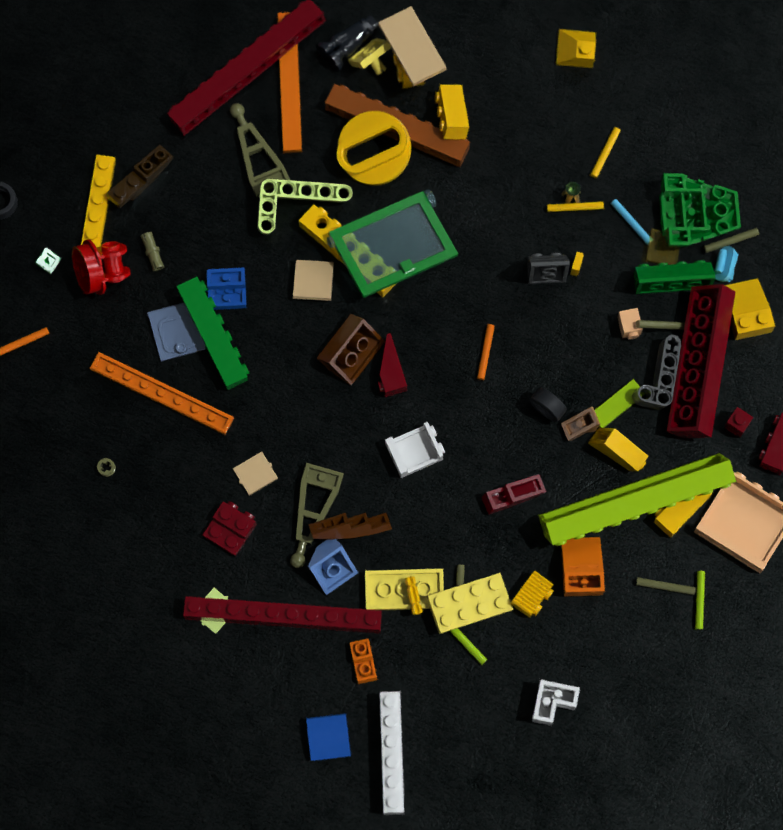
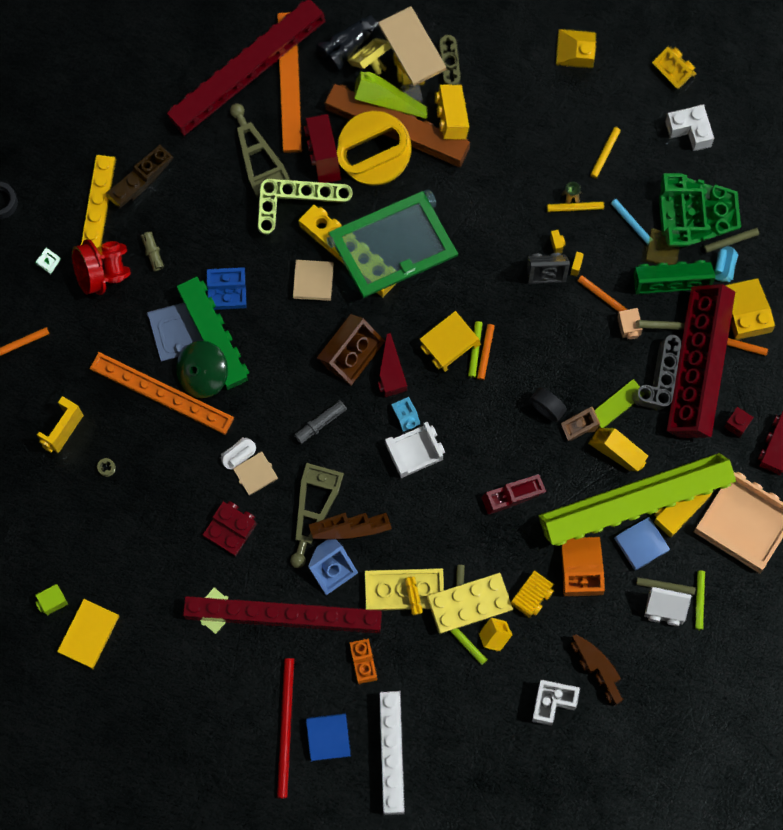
none -> lime brick [35,584,68,615]
none -> yellow panel [37,396,84,453]
none -> yellow tile [57,599,119,669]
none -> dark green dish [176,341,228,398]
none -> white piece [220,437,256,469]
none -> red piece [277,658,294,798]
none -> dark grey pin [294,400,347,444]
none -> dark red wedge [304,114,341,183]
none -> lime wedge [355,72,427,118]
none -> medium azure bracket [391,397,420,431]
none -> clear tile [401,84,422,102]
none -> yellow panel [420,311,481,372]
none -> olive beam [440,35,460,85]
none -> lime bar [468,321,482,378]
none -> yellow panel [479,618,512,651]
none -> yellow plate [550,230,565,253]
none -> reddish brown slope [570,634,623,706]
none -> orange piece [578,276,627,312]
none -> medium blue slope [614,517,670,571]
none -> white slope [644,587,691,626]
none -> yellow bracket [652,47,696,89]
none -> white brick [665,105,714,151]
none -> orange piece [727,338,768,356]

